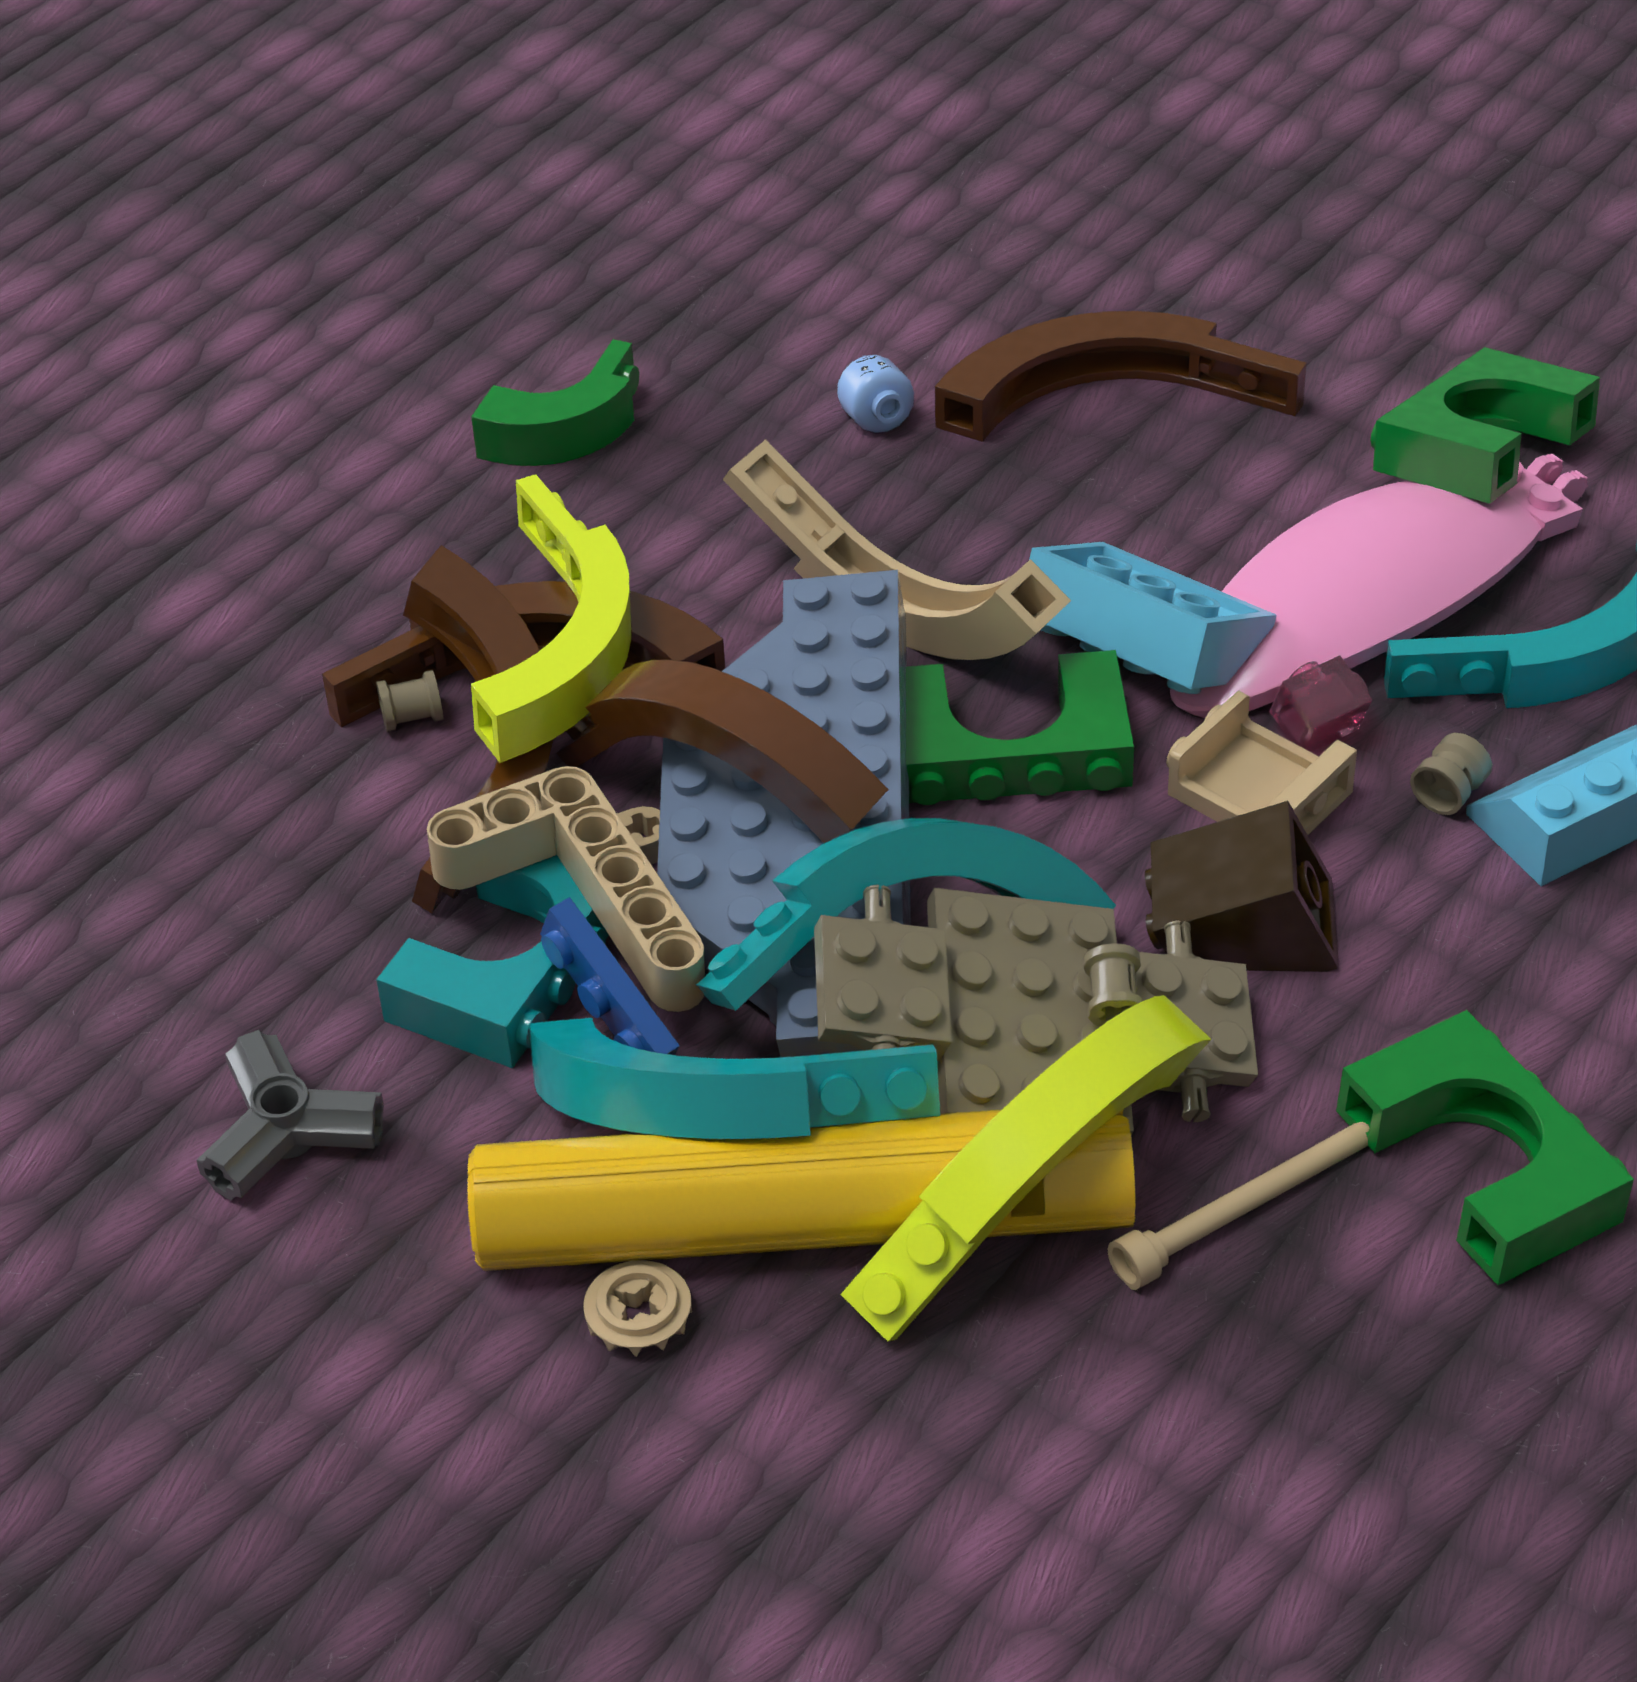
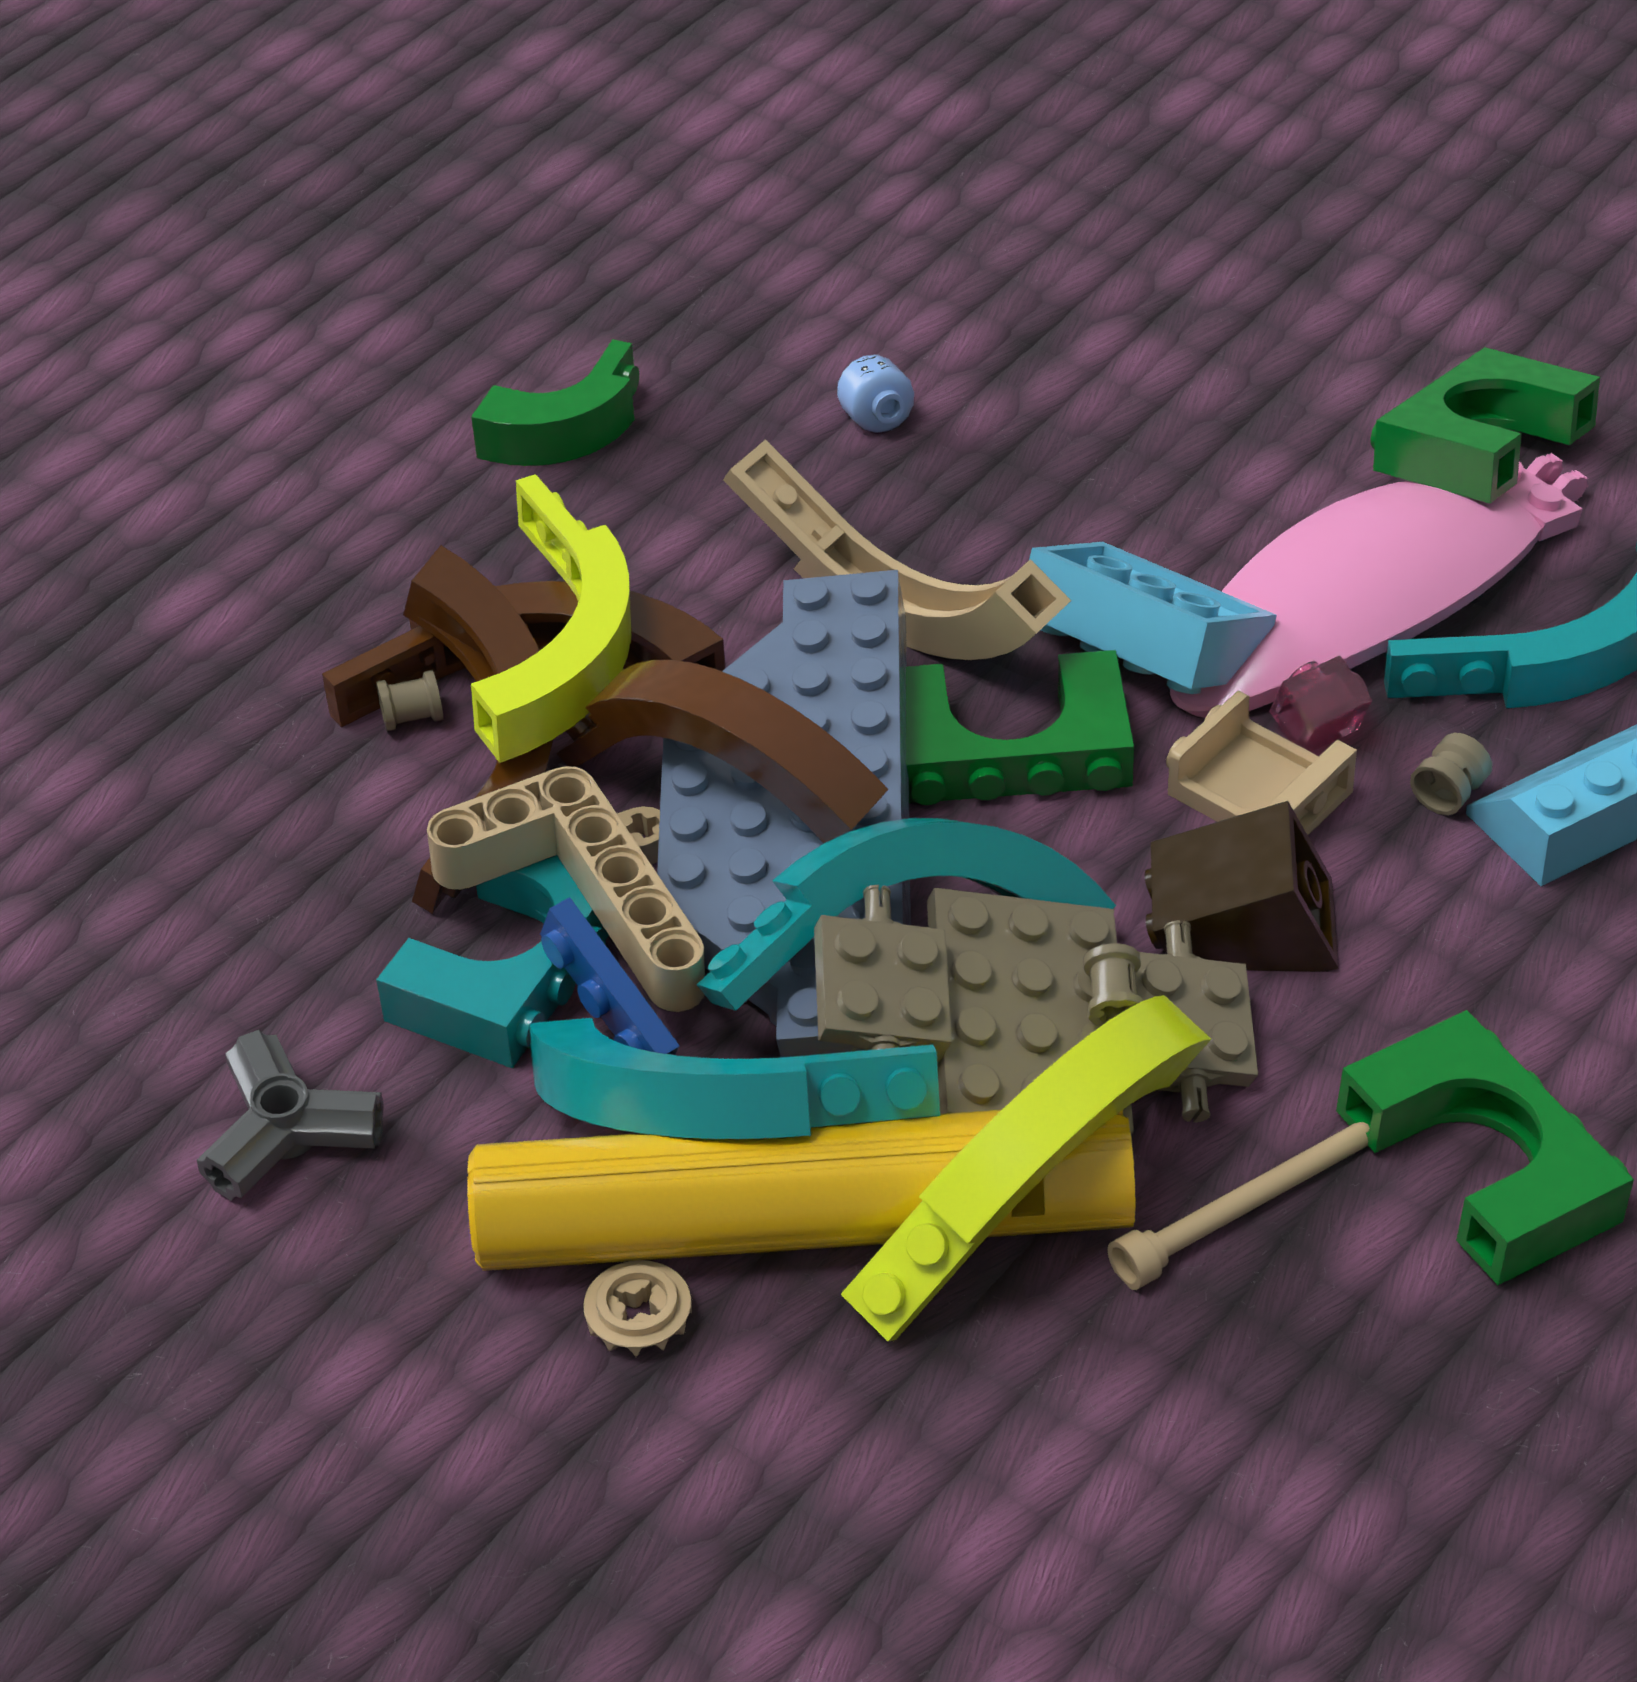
reddish brown arch [935,311,1307,442] -> none

